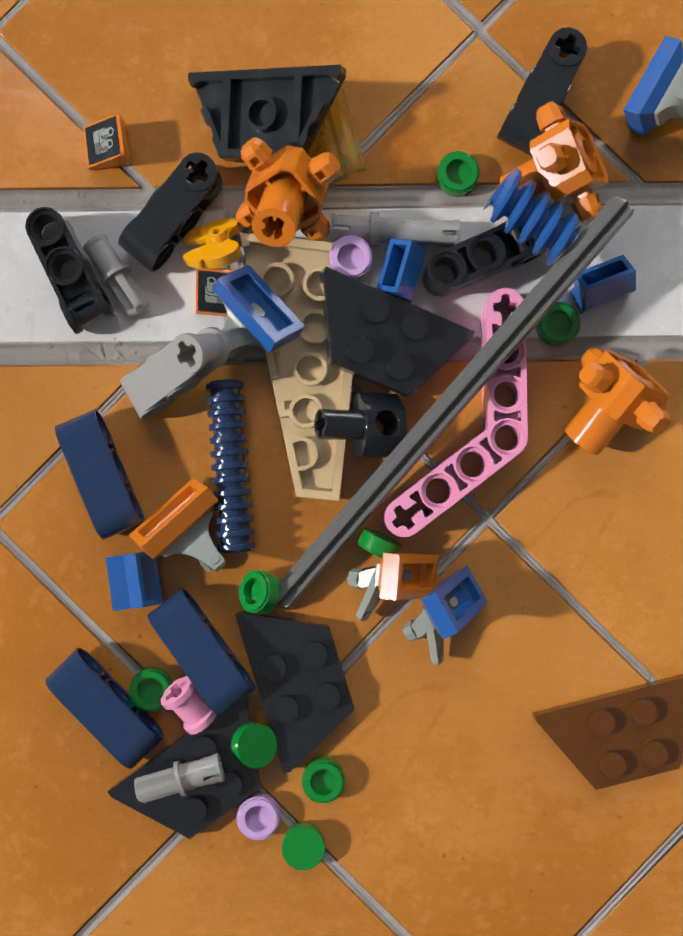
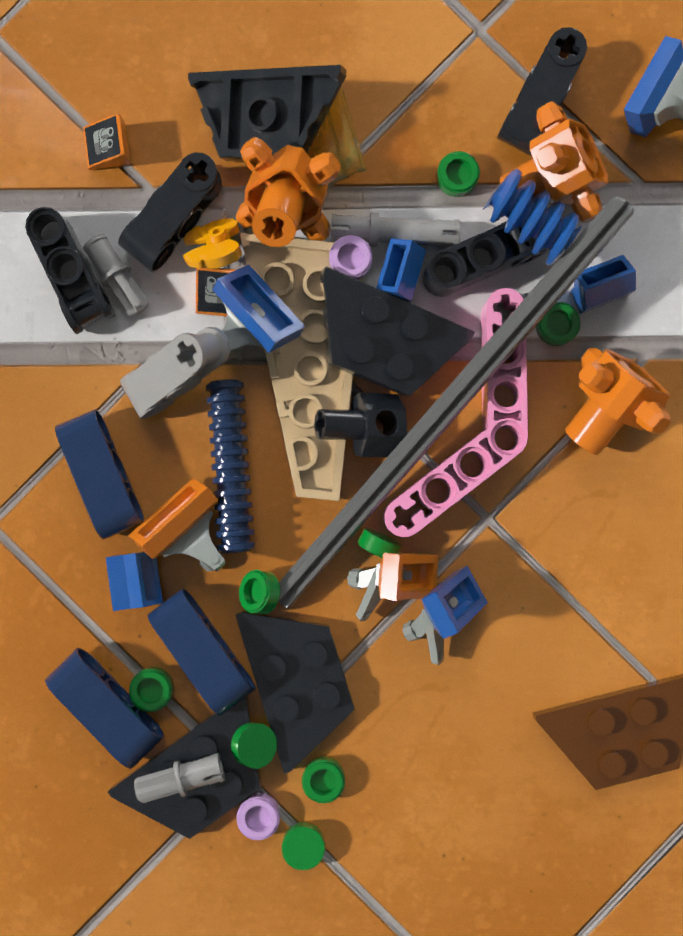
bright pink bush [160,676,217,735] -> none

